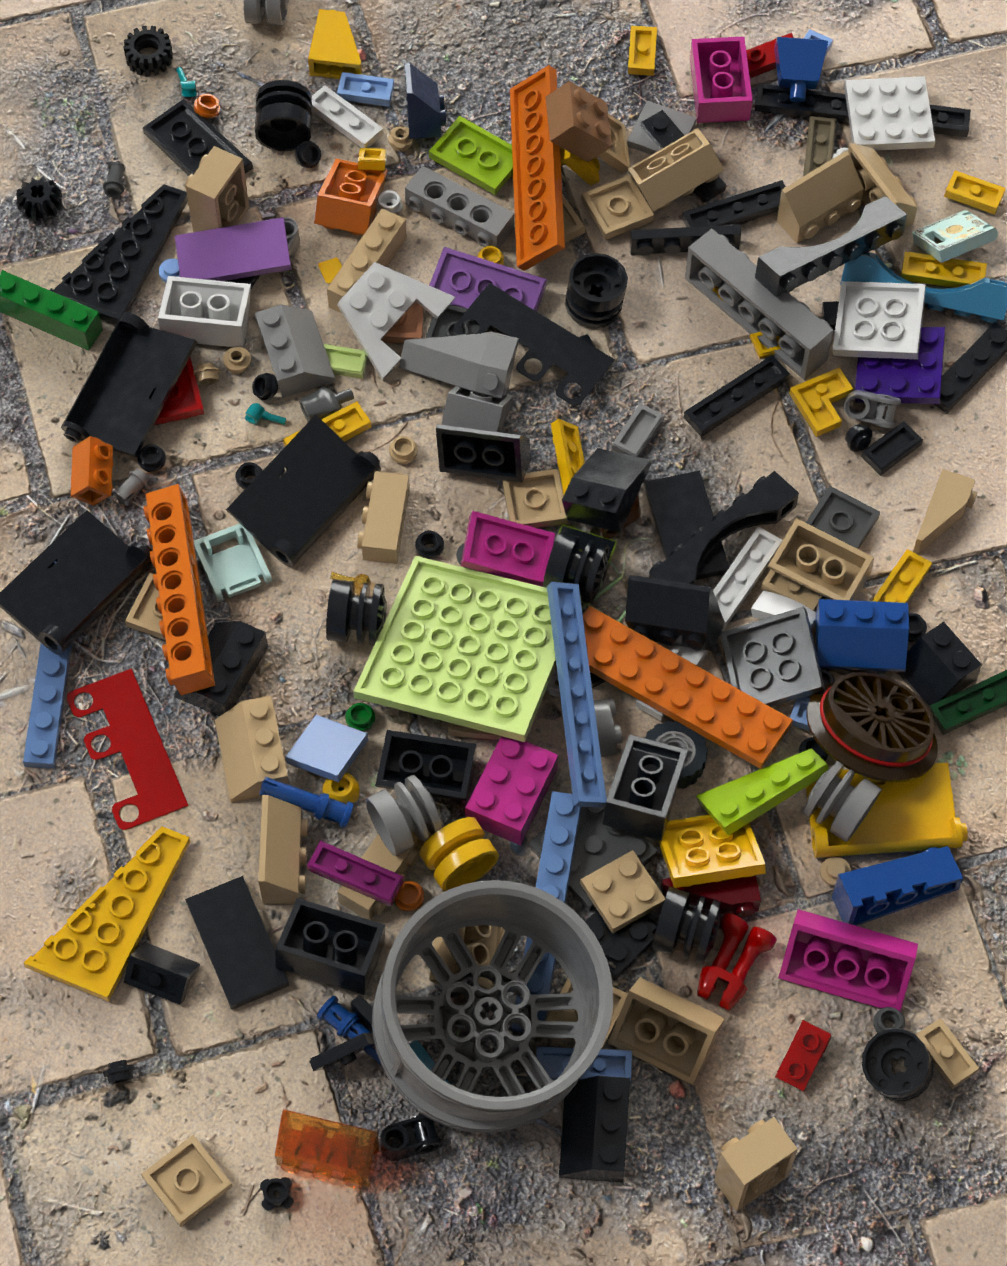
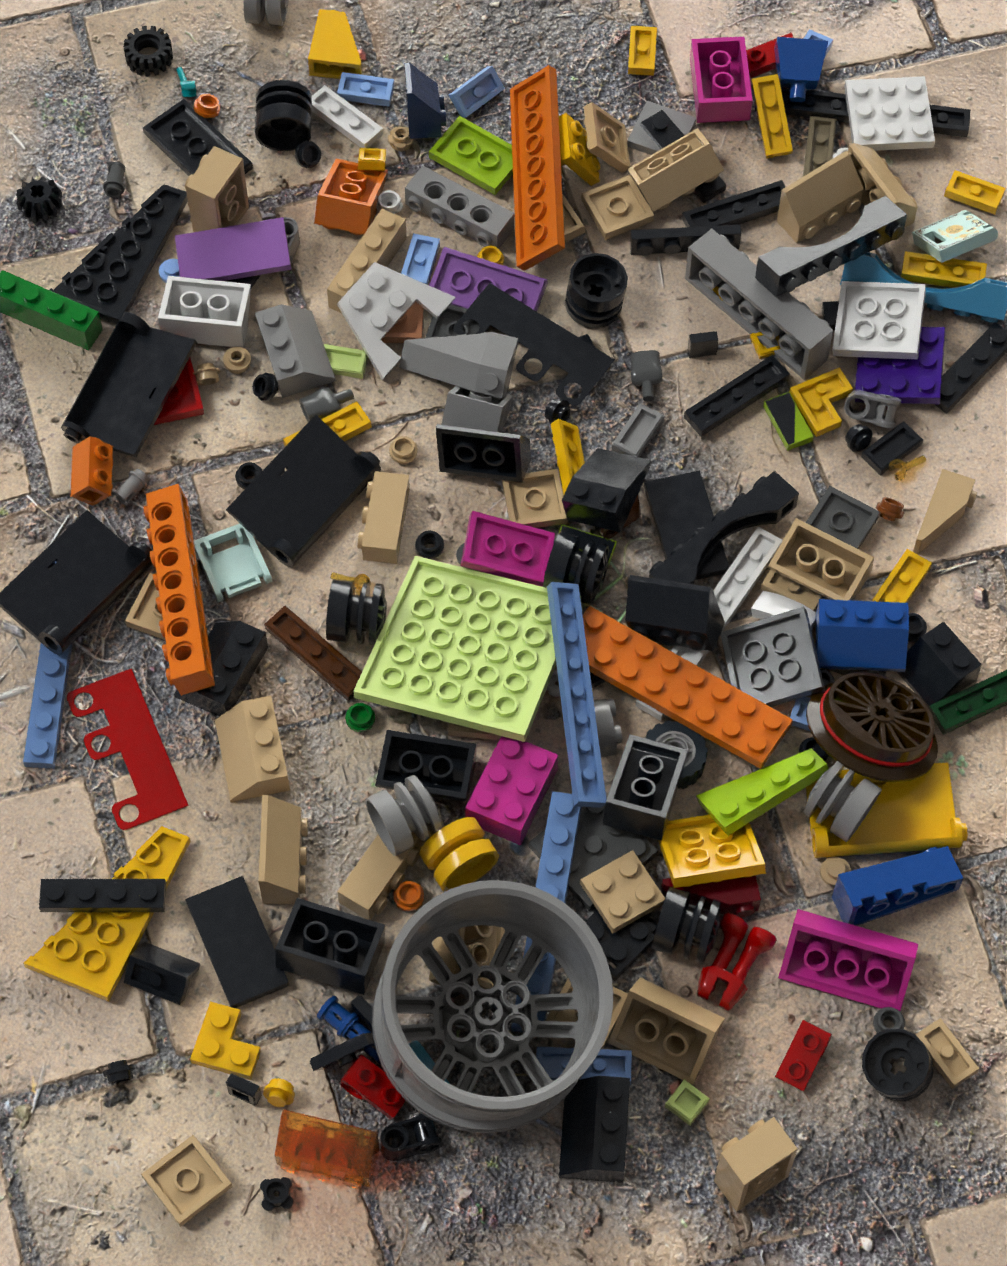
black plate [137,444,166,472] -> none
teal hand [245,403,286,425] -> none
blue pin [259,777,353,828] -> none
tile [286,715,369,782] -> none
magenta tile [307,840,404,907] -> none
yellow sticker [318,257,342,283] -> none
yellow plate [322,773,360,803] -> none
medium nougat brick [546,81,612,162] -> none
none -> black plate [39,879,166,912]
none -> yellow plate [190,1001,261,1080]
none -> black tile [226,1073,262,1106]
none -> yellow plate [263,1078,295,1107]
none -> reddish brown tile [264,606,362,701]
none -> red plate [340,1054,406,1119]
none -> light blue plate [401,233,440,285]
none -> light blue plate [448,66,505,118]
none -> black plate [545,398,570,424]
none -> dark grey piece [631,350,663,402]
none -> yellowish green tile [665,1079,710,1126]
none -> black tile [687,331,718,358]
none -> yellow plate [751,74,793,159]
none -> tile [763,392,814,451]
none -> dark orange plate [876,497,904,521]
none -> clear yellow hand [889,455,926,481]

